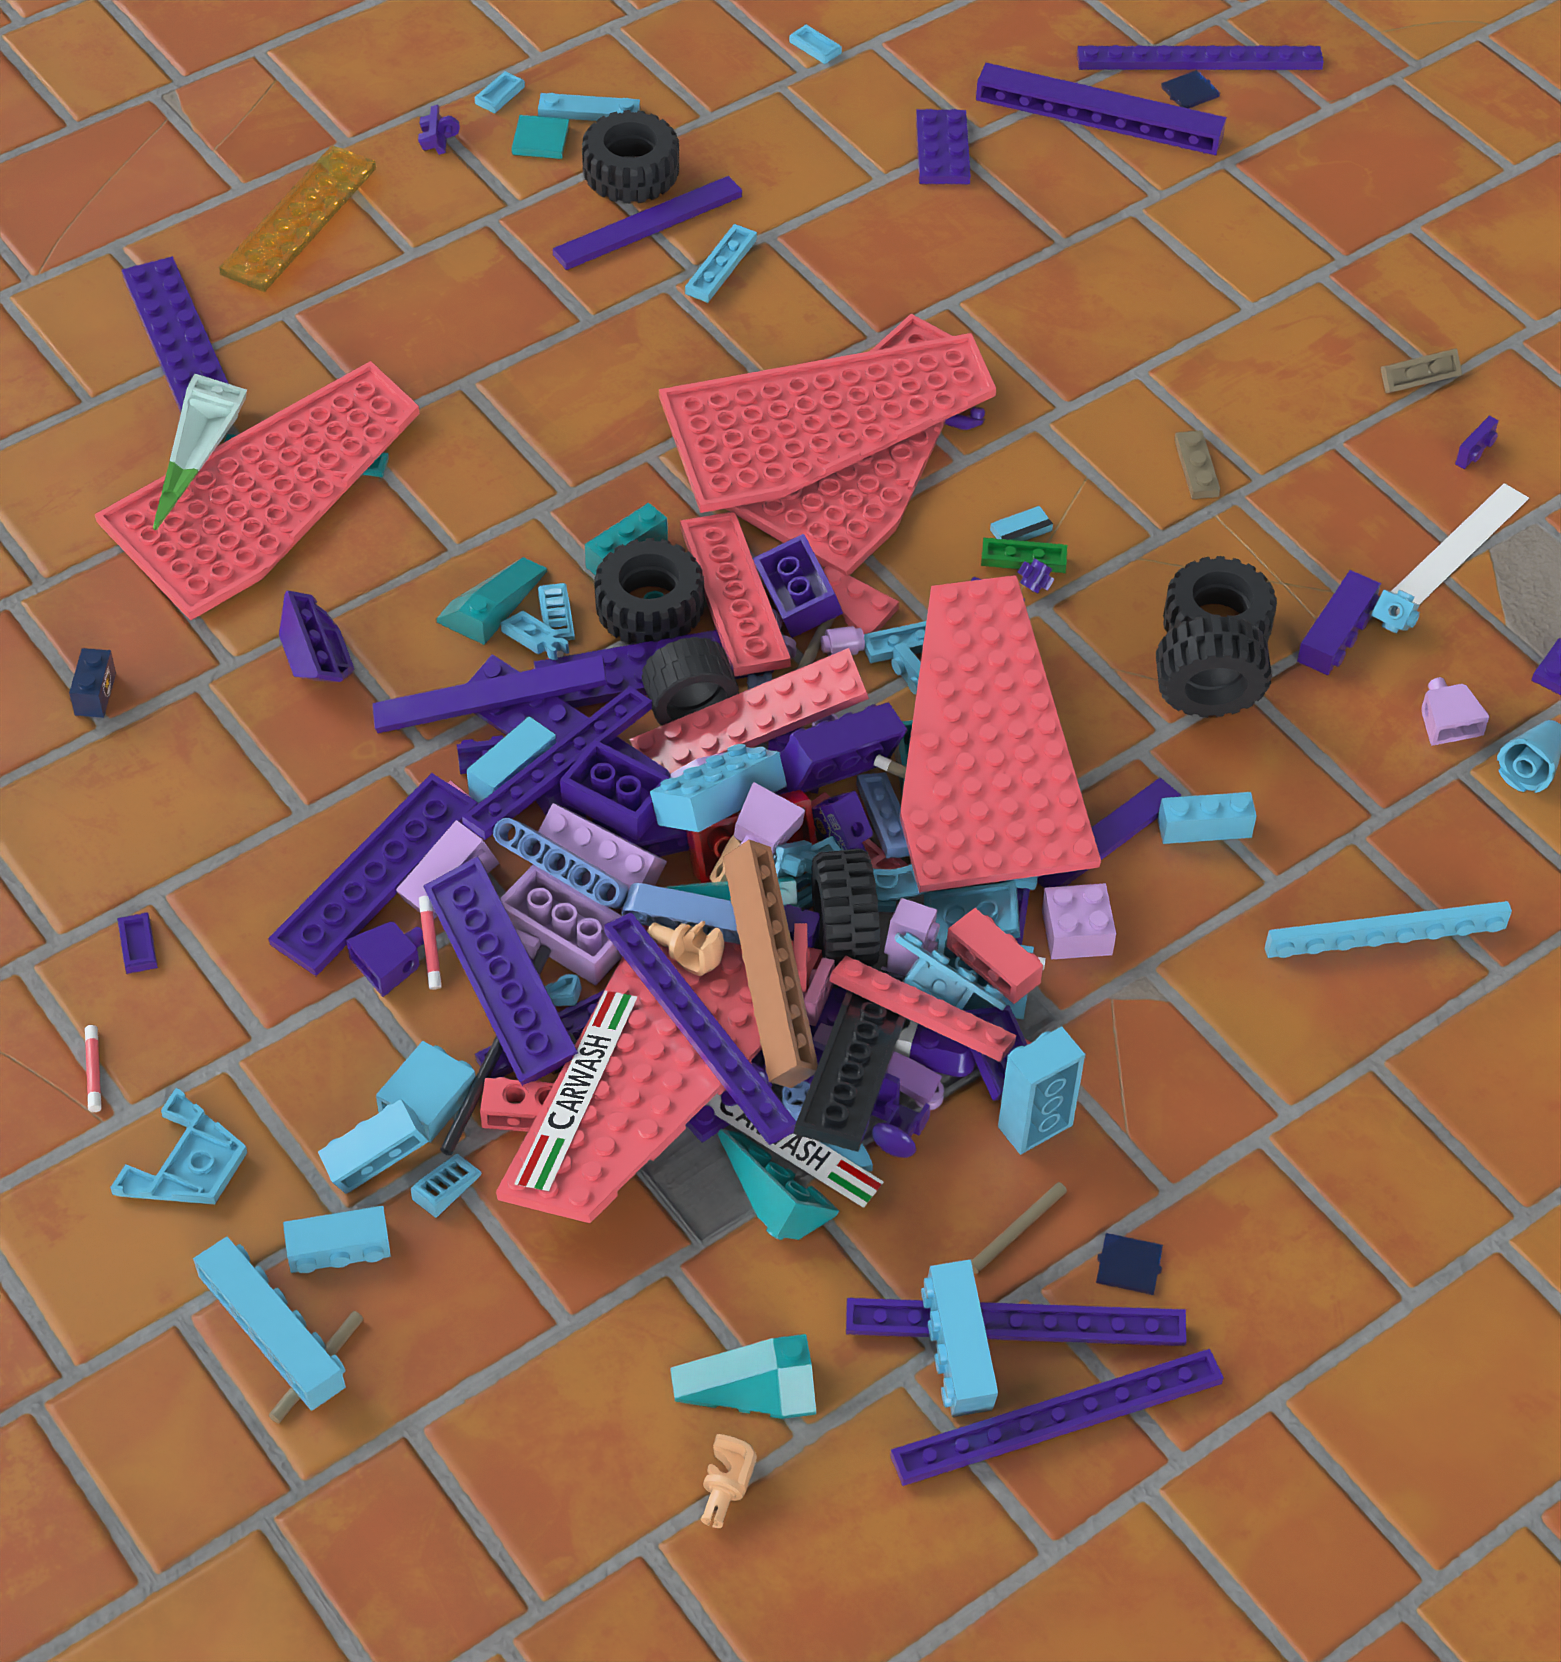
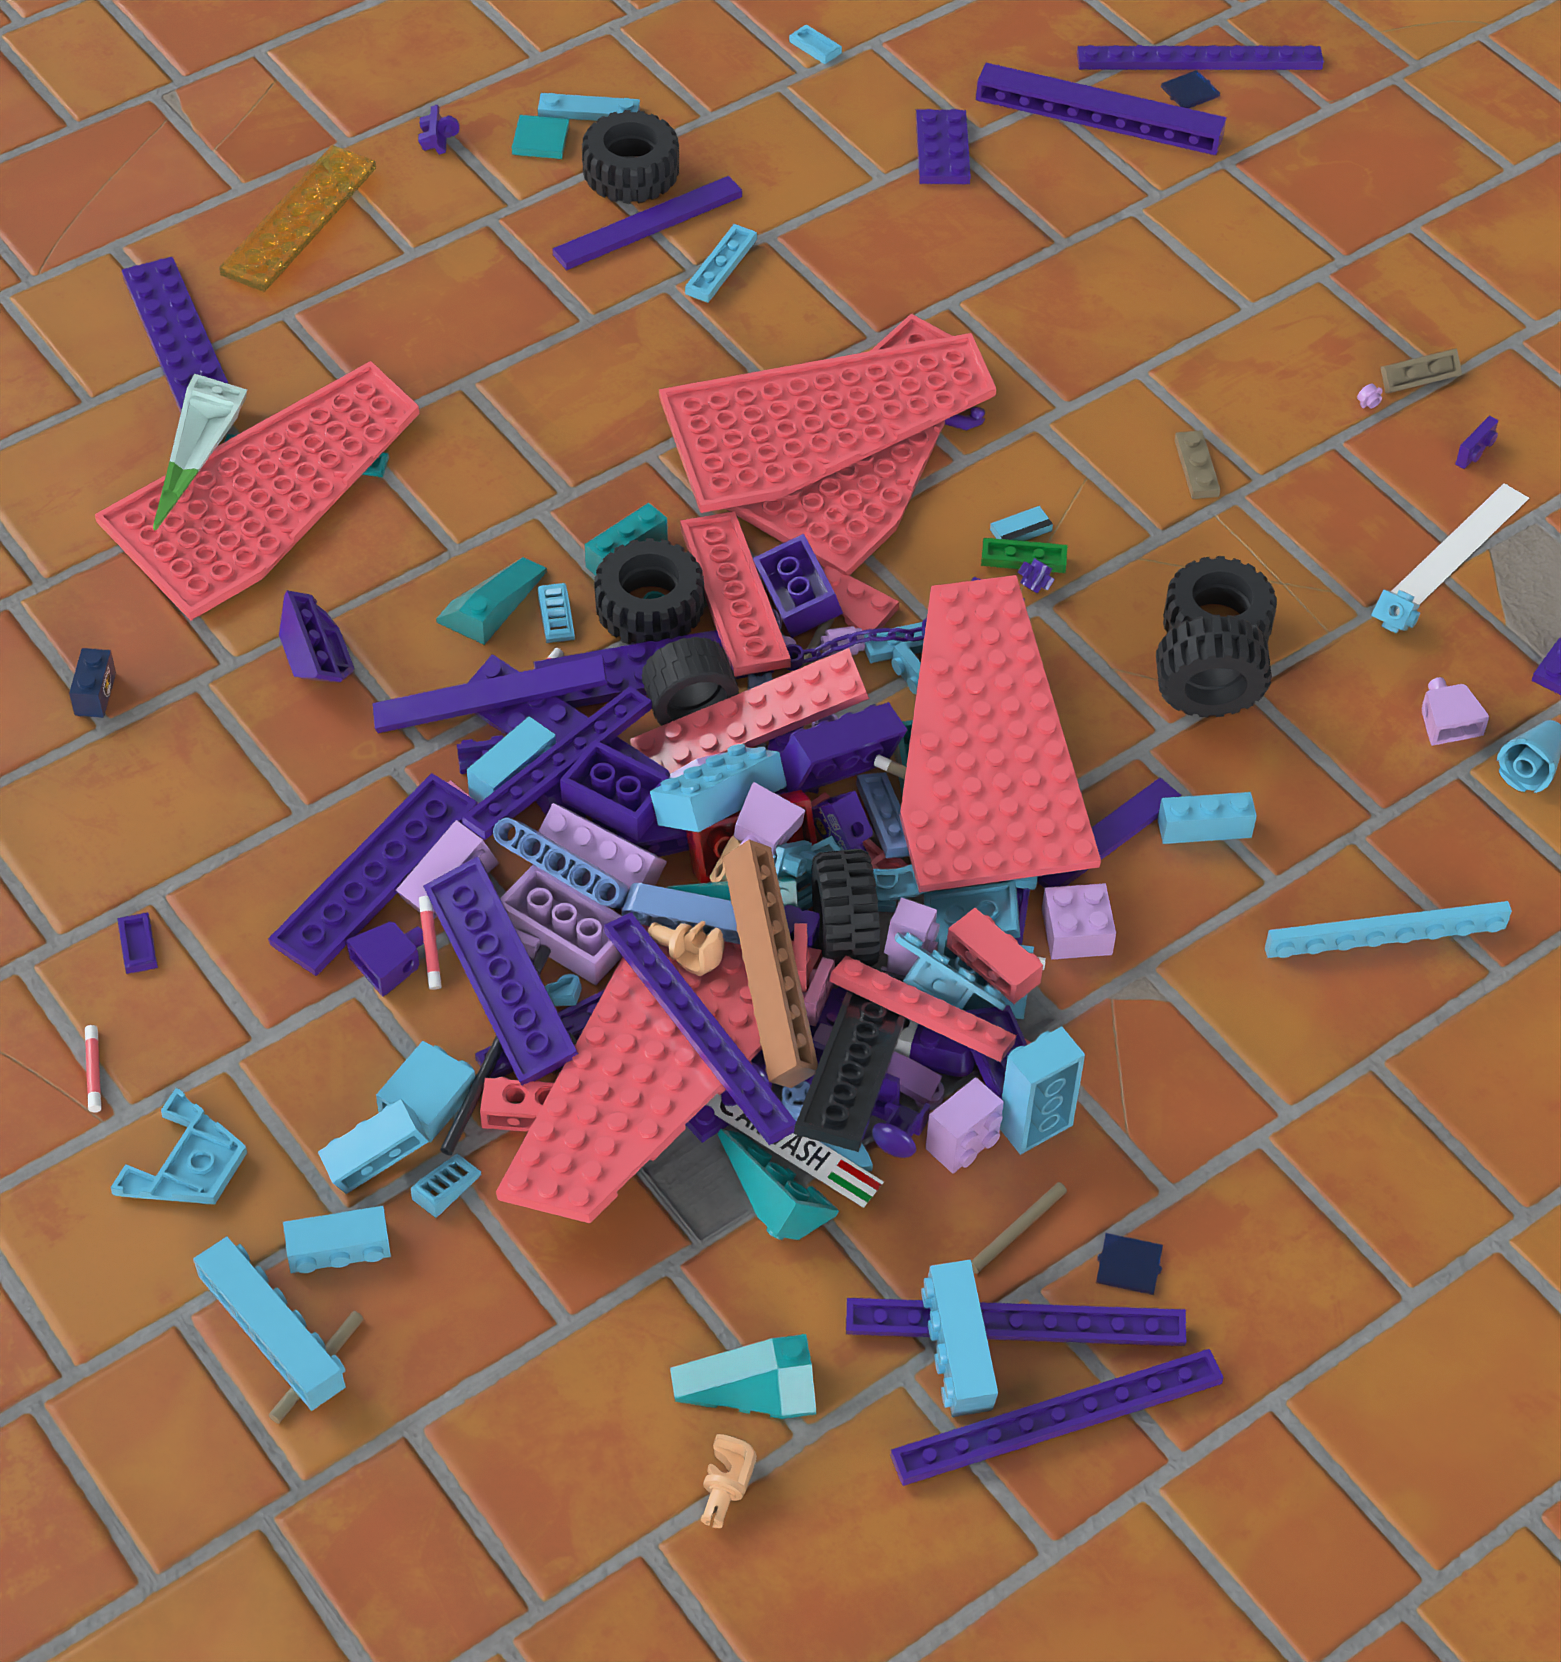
medium azure tile [475,71,525,113] -> none
medium azure plate [500,611,569,660] -> none
white sticker [514,991,638,1191] -> none
dark purple brick [1297,570,1381,675] -> none
none -> dark purple piece [786,618,927,671]
none -> lavender brick [926,1077,1004,1173]
none -> lavender plate [1357,384,1383,409]

